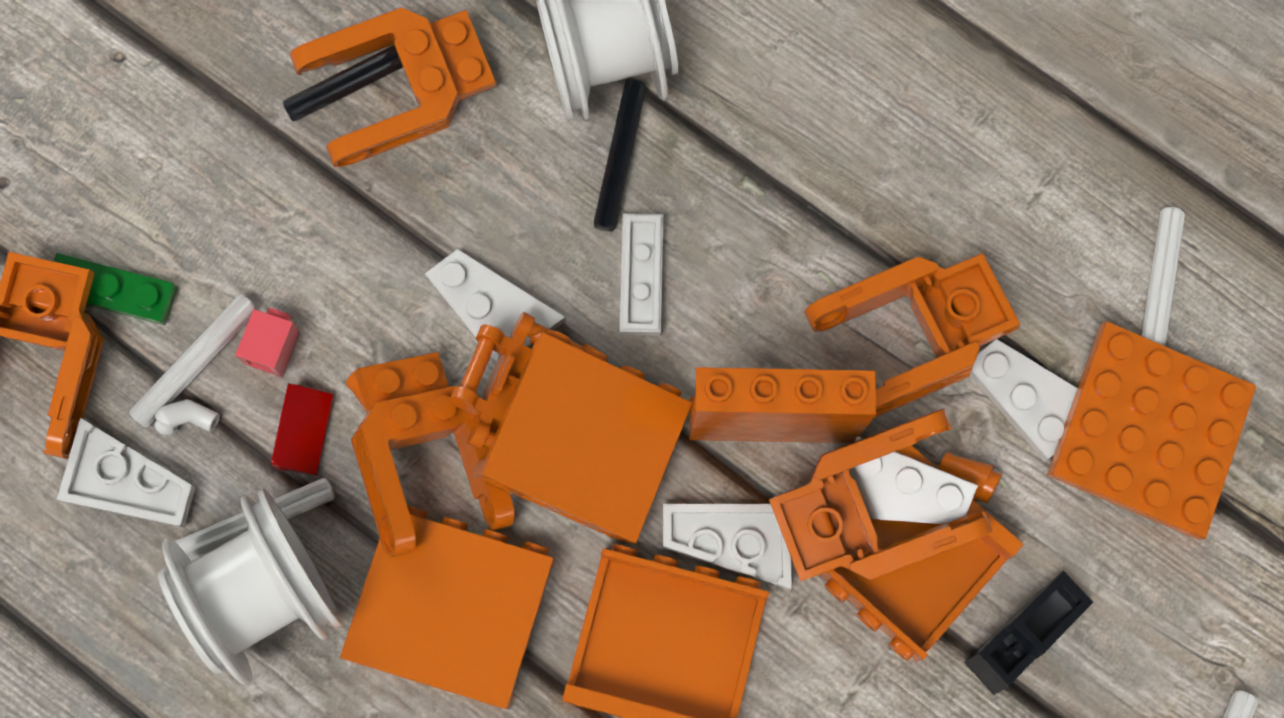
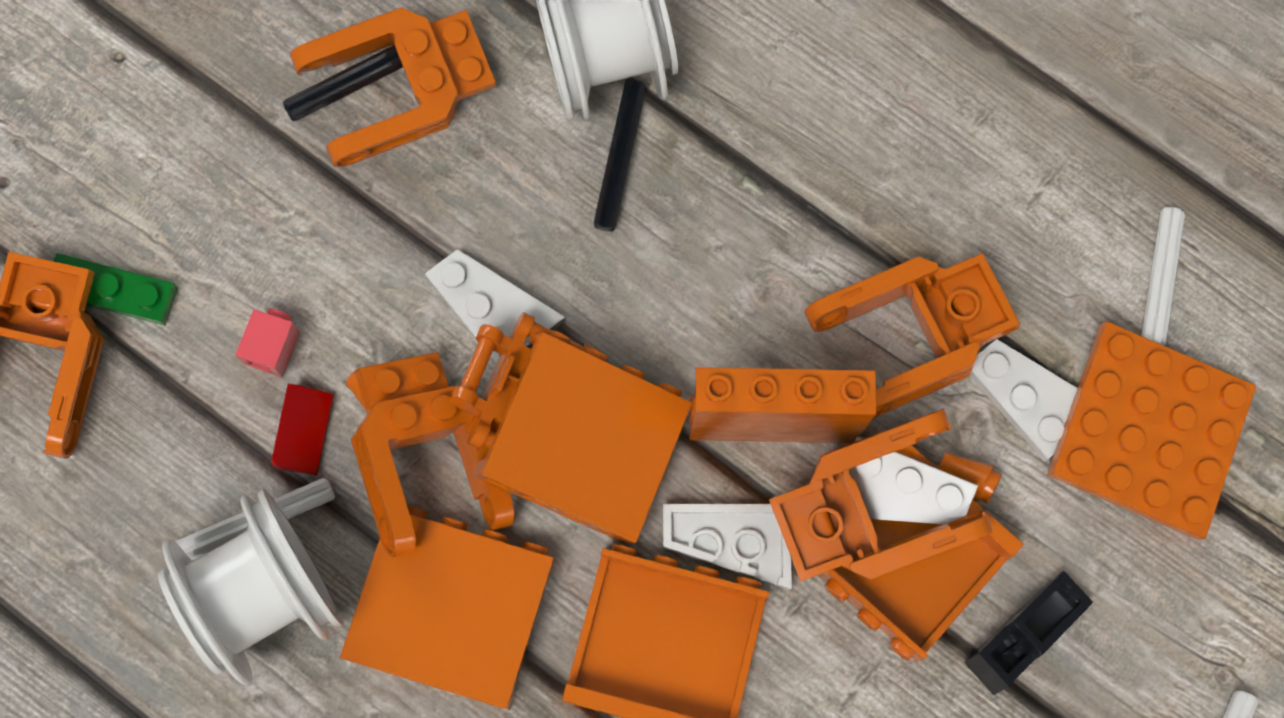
white wing [57,418,196,528] -> none
white axle [129,294,257,428] -> none
white arm [154,399,220,435] -> none
white tile [620,213,663,336] -> none

